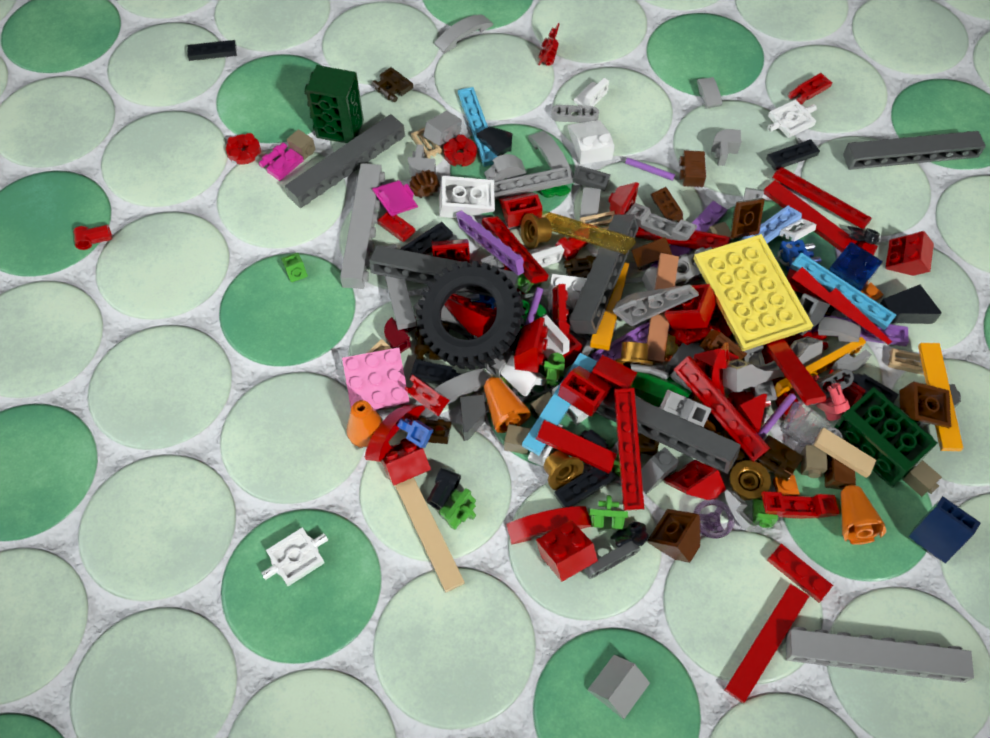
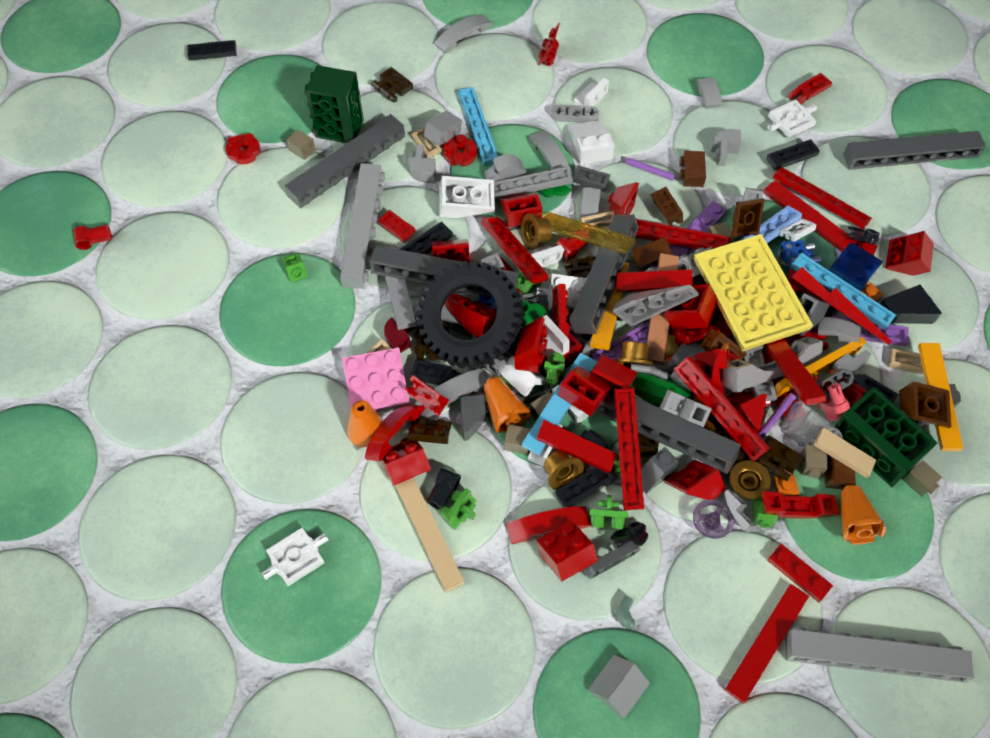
dark pink plate [258,142,304,181] -> none
dark pink piece [372,180,418,216] -> none
blue plate [397,418,433,448] -> none
reddish brown gear [409,170,440,198] -> none
medium lavender plate [456,210,524,276] -> none
black slope [477,127,513,156] -> none
medium lavender bar [524,287,544,326] -> none
light grey slope [625,203,697,241] -> none
reddish brown slope [647,509,700,563] -> none
dark blue brick [909,496,980,564] -> none
none -> red tile [616,269,693,293]
none -> sand green arm [616,596,635,629]

